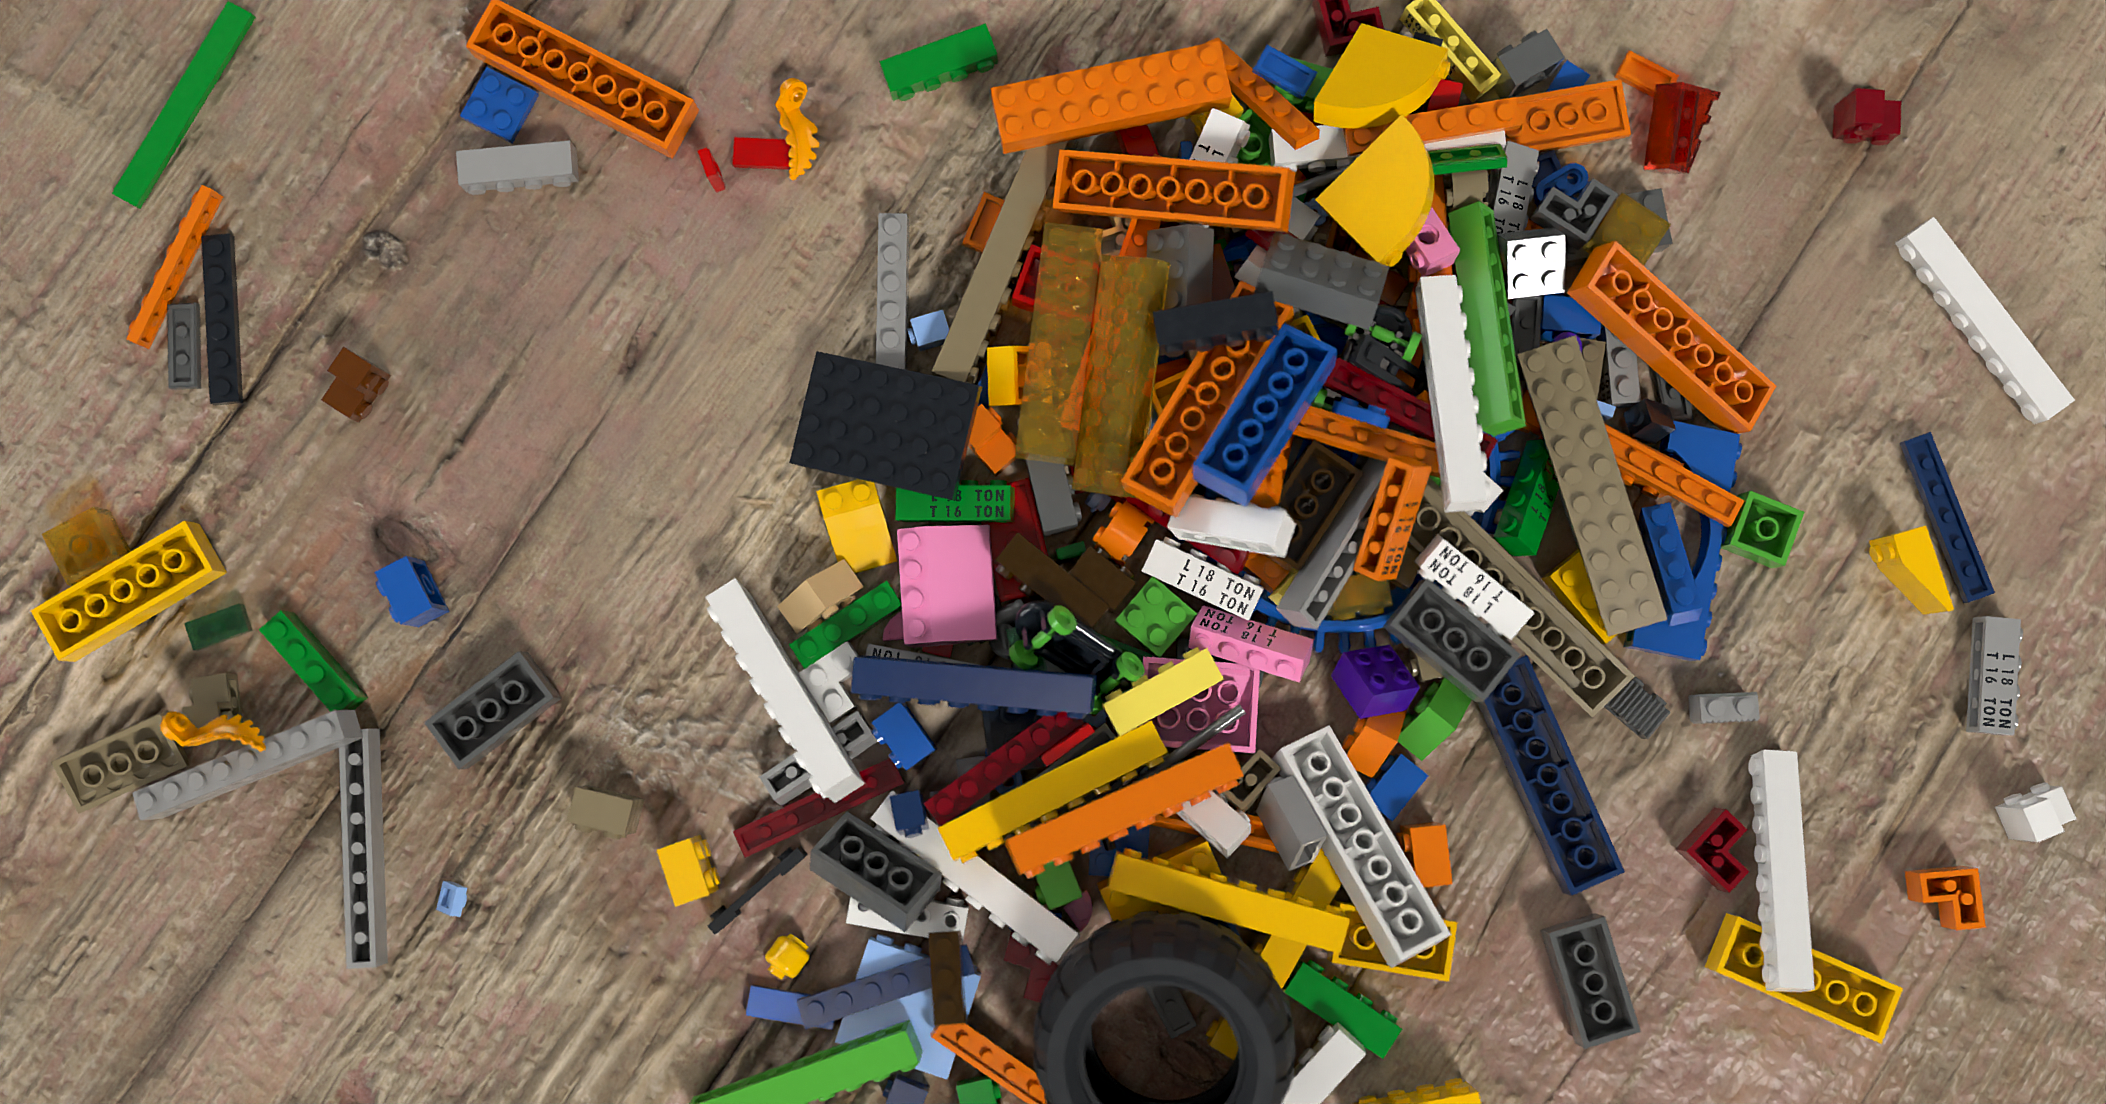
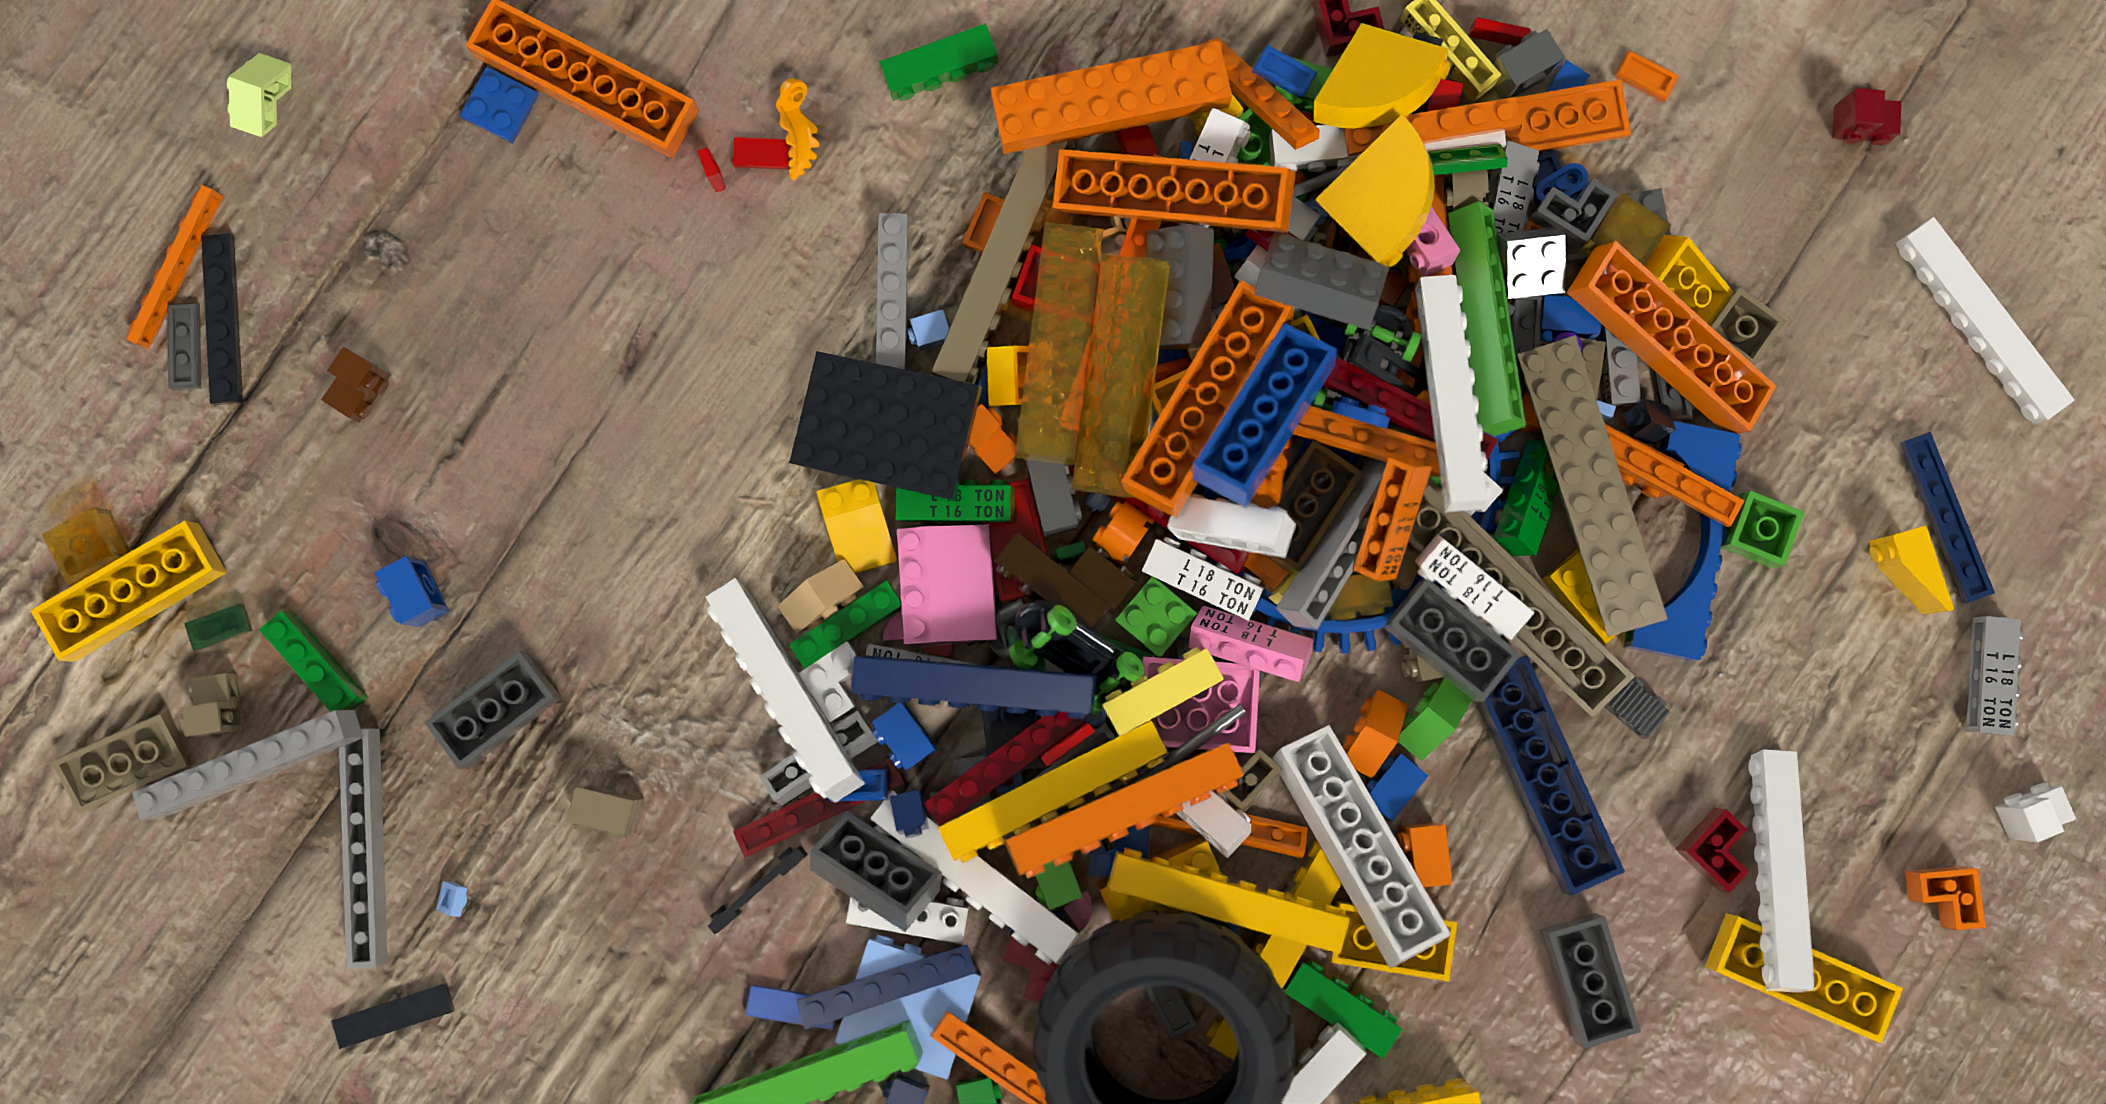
green tile [111,1,256,209] -> none
light orange plant [160,711,266,752] -> none
light grey brick [456,140,579,195] -> none
yellow brick [656,835,721,907] -> none
yellow head [765,934,809,980] -> none
dark brown brick [928,930,967,1026] -> none
black brick [1153,291,1279,357] -> none
light grey brick [1256,775,1327,871] -> none
dark purple brick [1331,644,1420,719] -> none
blue brick [1638,502,1703,626] -> none
clear red wedge [1643,82,1721,174] -> none
light grey brick [1688,692,1760,724] -> none
none -> yellowish green brick [227,53,291,137]
none -> black tile [331,983,455,1049]
none -> blue tile [828,769,889,801]
none -> red tile [1468,17,1531,47]
none -> yellow brick [1642,235,1733,325]
none -> dark tan brick [1710,287,1787,366]

